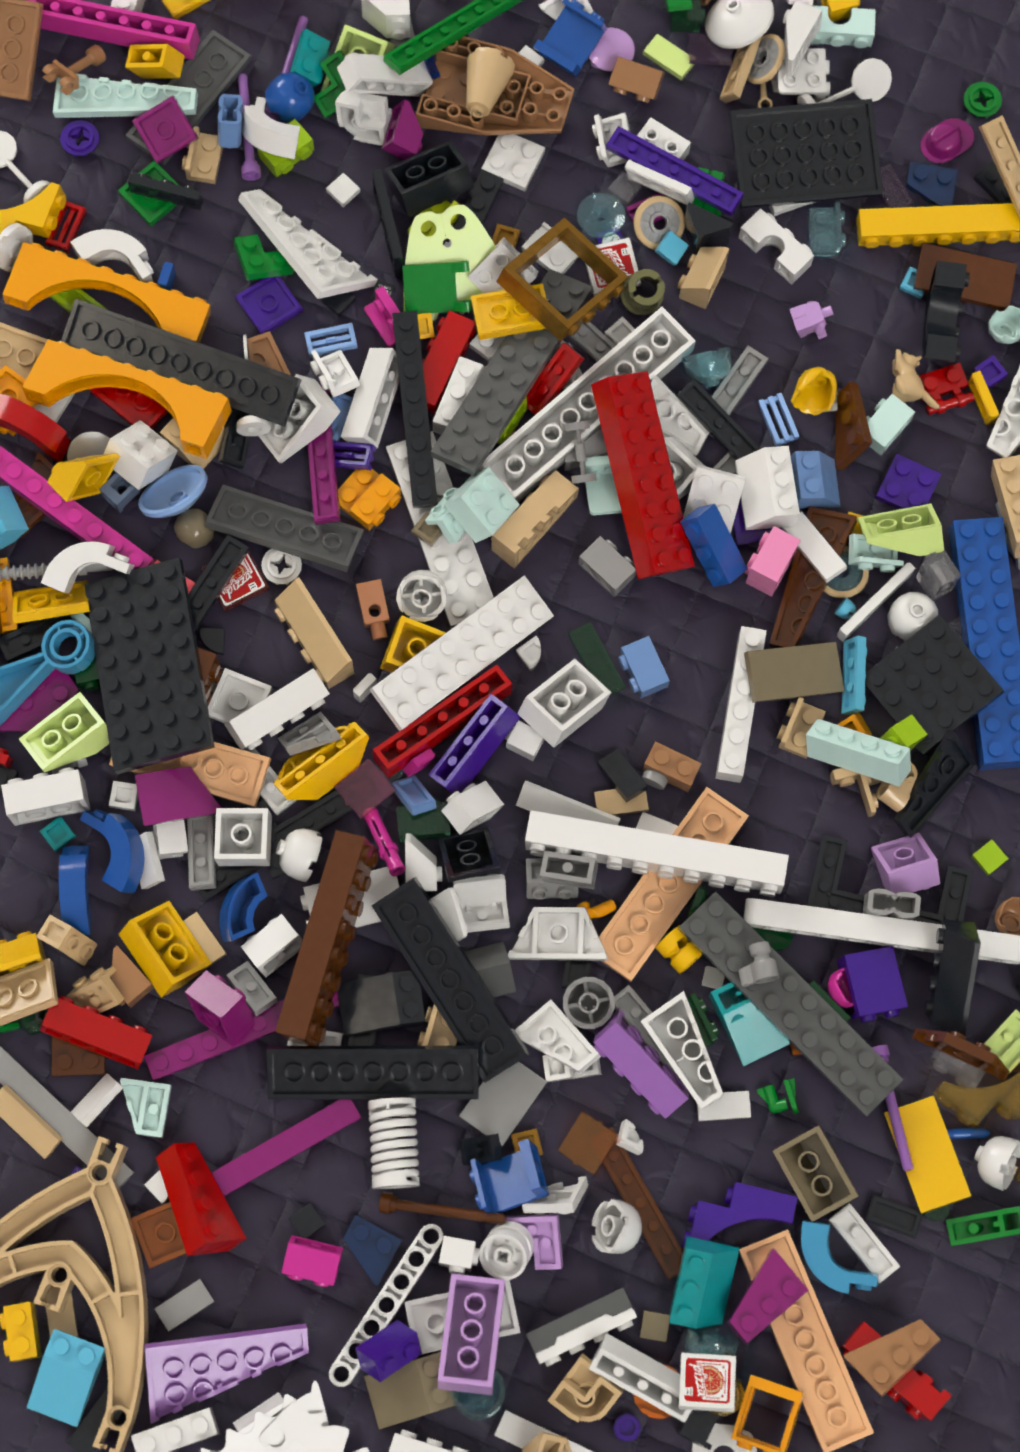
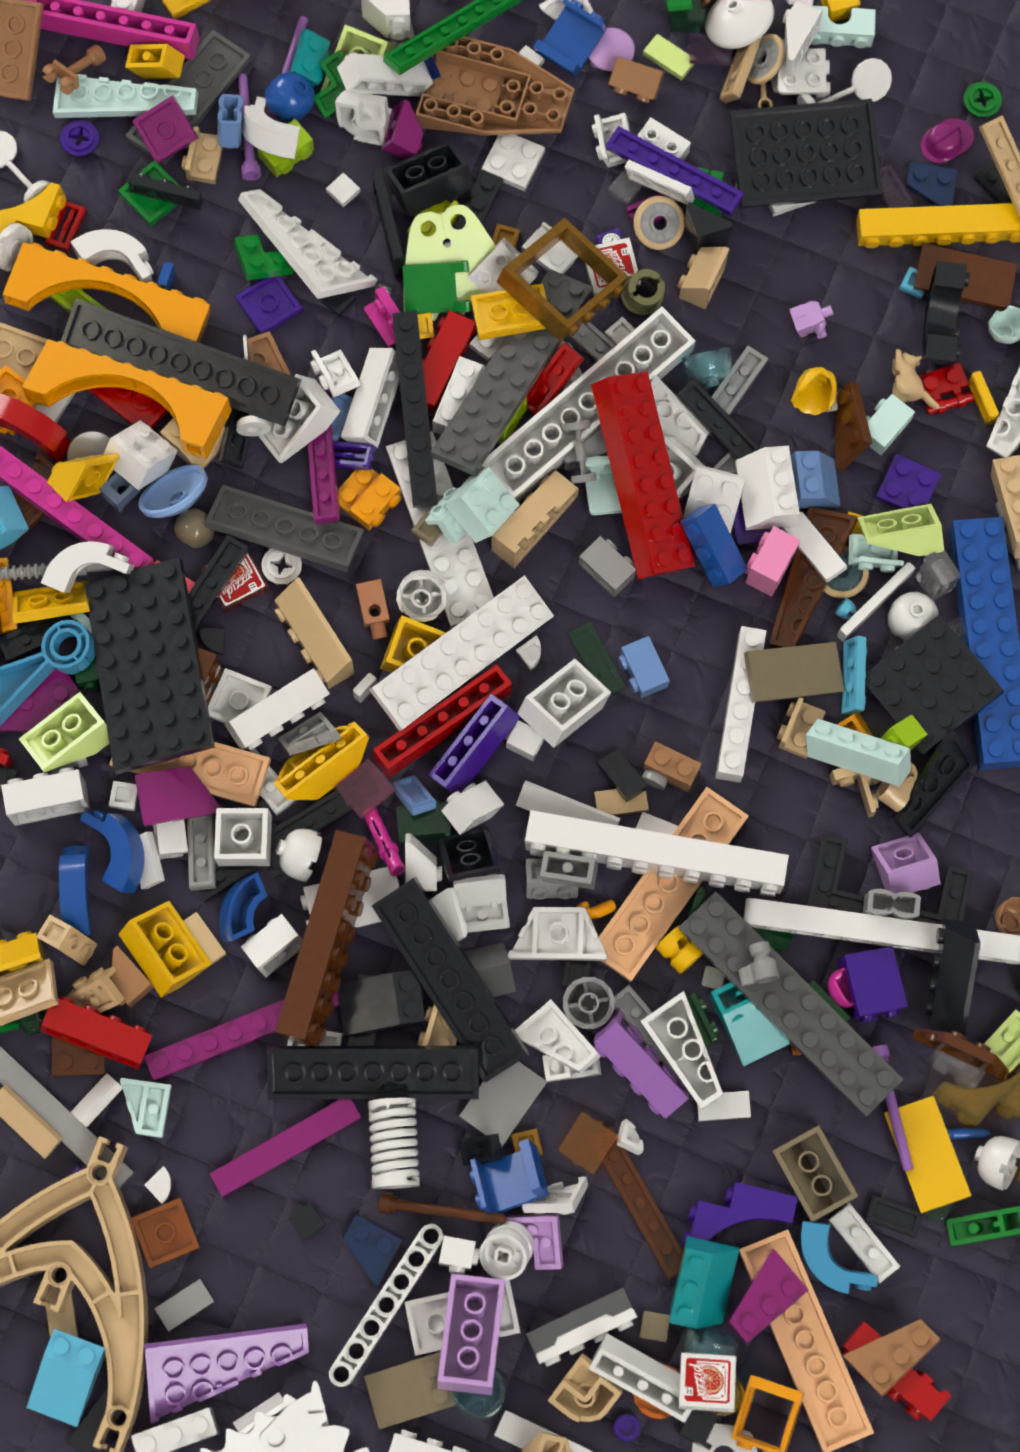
yellow brick [0,1302,42,1362] -> none
teal tile [39,816,76,852] -> none
red wedge [156,1142,247,1256] -> none
magenta brick [184,970,255,1046] -> none
light grey plate [226,961,278,1017] -> none
dark pink brick [281,1235,344,1287] -> none
light blue tile [304,323,358,358] -> none
dark purple brick [355,1320,422,1382] -> none
dark pink tile [403,748,435,777] -> none
tan cone [466,47,515,118] -> none
clear light blue dish [577,193,625,238] -> none
white cylinder [592,1199,642,1254] -> none
medium azure tile [655,231,689,266] -> none
white arch [738,208,814,285] -> none
green piece [757,1078,800,1114] -> none
light blue tile [758,393,799,447] -> none
clear light blue bracket [808,202,846,256] -> none
lime tile [971,839,1008,876] -> none
dark purple plate [972,355,1008,389] -> none

